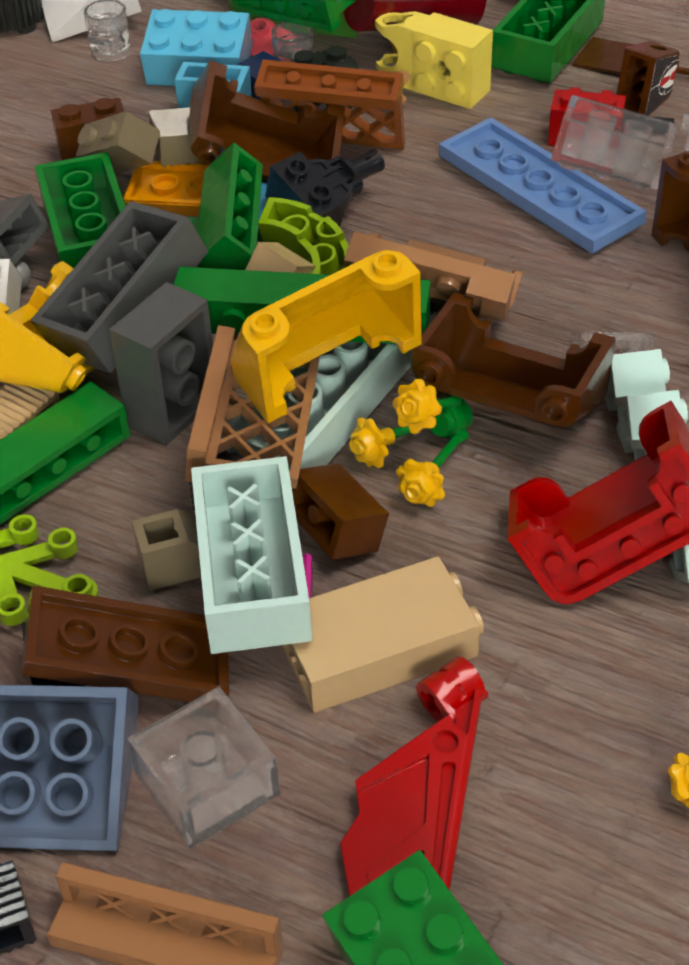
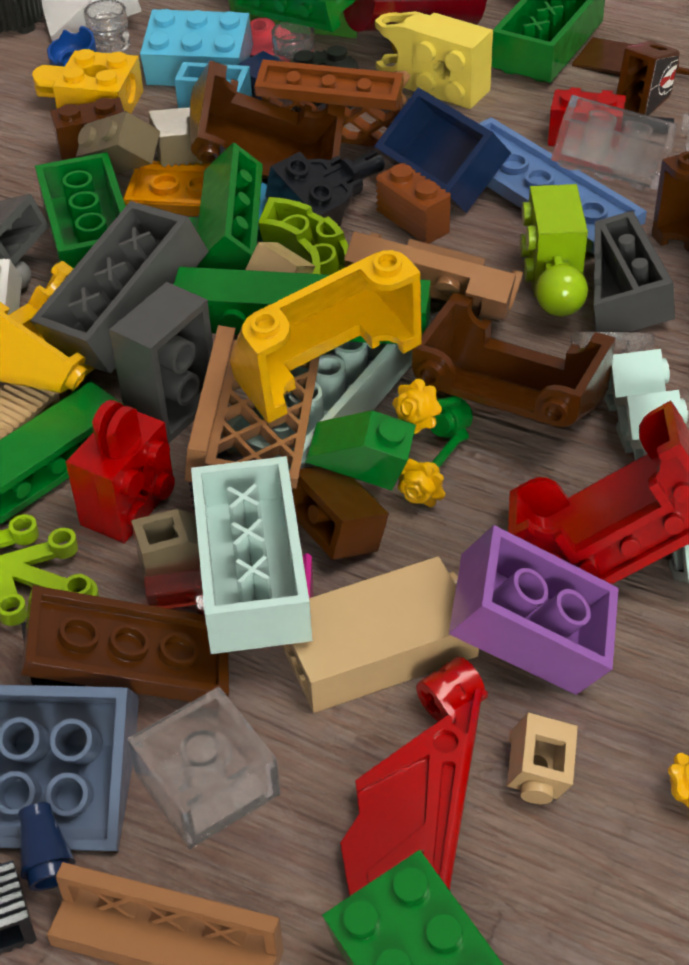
none -> dark blue cone [18,802,76,891]
none -> yellow brick [32,49,144,114]
none -> blue hair [47,26,97,67]
none -> red brick [66,400,175,544]
none -> clear red tile [144,569,205,615]
none -> green slope [305,410,416,491]
none -> dark blue piece [374,87,511,213]
none -> dark orange brick [375,163,451,244]
none -> medium lavender brick [449,525,619,695]
none -> tan brick [507,712,578,804]
none -> lime brick [520,184,588,317]
none -> dark grey wedge [594,210,675,337]

